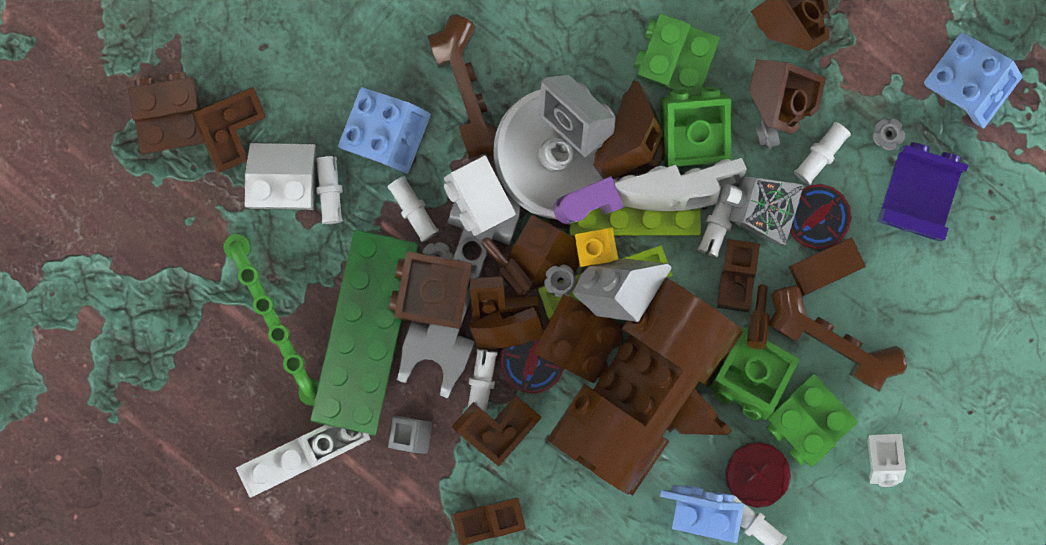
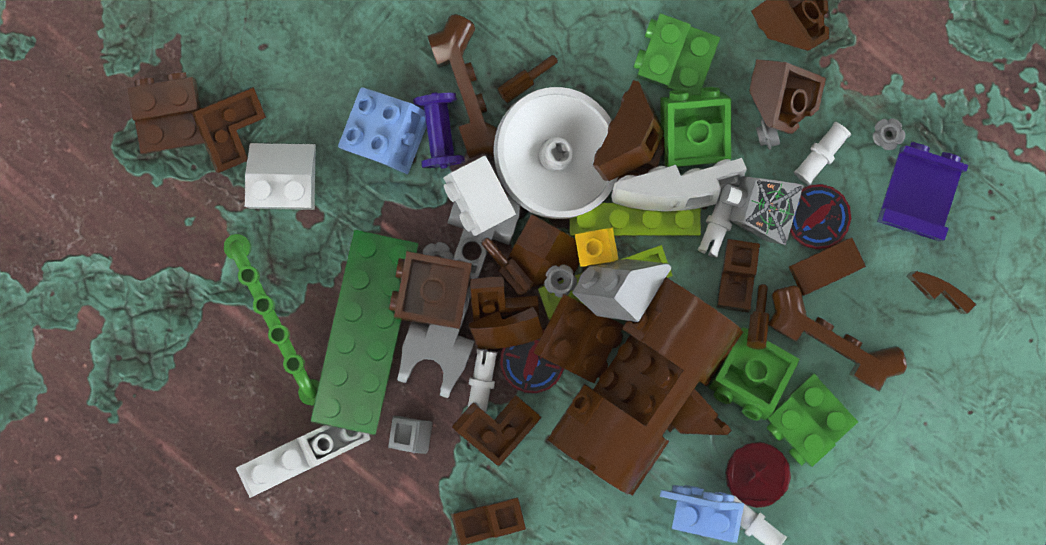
white pin [316,156,343,224] -> none
white pin [388,176,439,242] -> none
light grey slope [539,75,616,157] -> none
medium lavender leg [553,176,624,224] -> none
white bracket [867,434,906,487] -> none
light blue bracket [924,33,1022,129] -> none
none -> dark purple hose [413,92,465,169]
none -> reddish brown axle [497,55,558,104]
none -> reddish brown slope [906,271,977,314]

